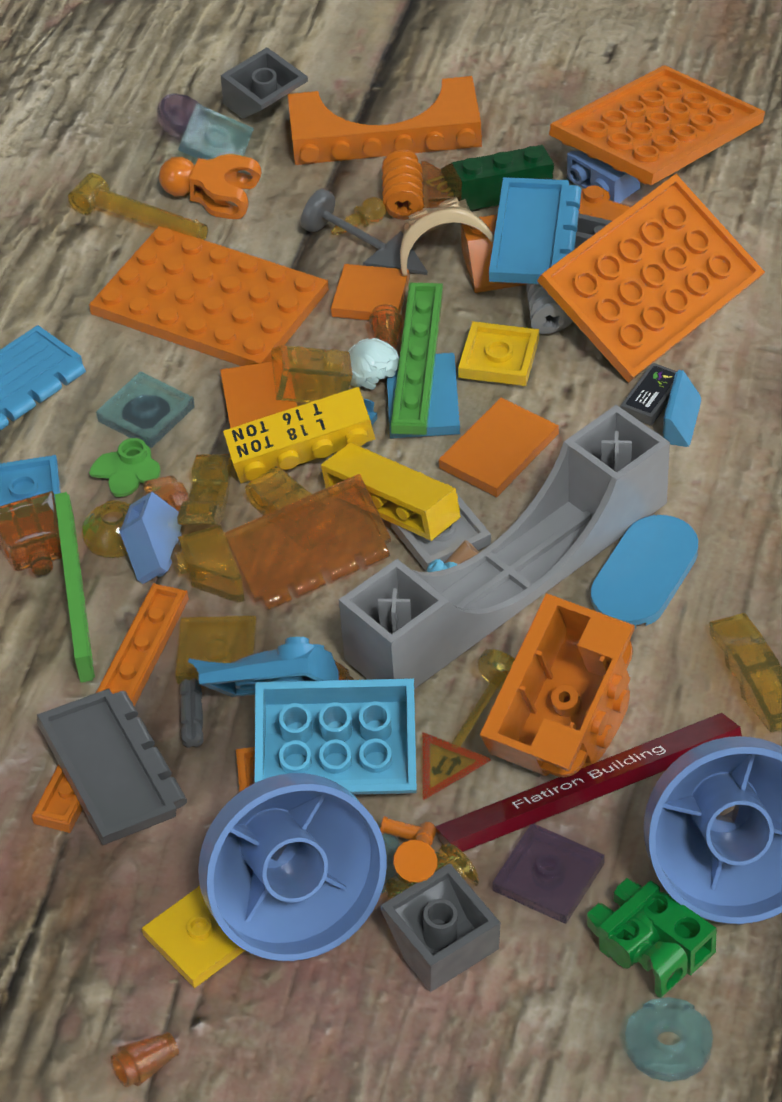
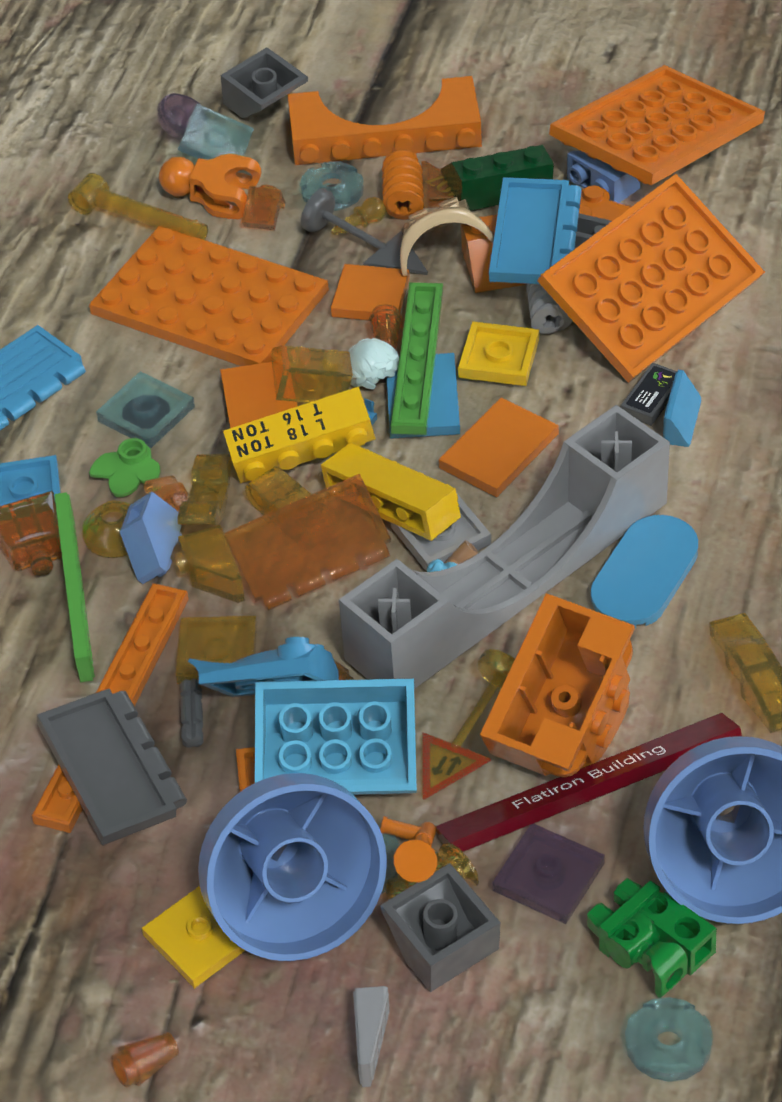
none -> clear orange bracket [242,185,286,231]
none -> clear light blue tile [300,162,364,211]
none -> light grey slope [353,986,390,1087]

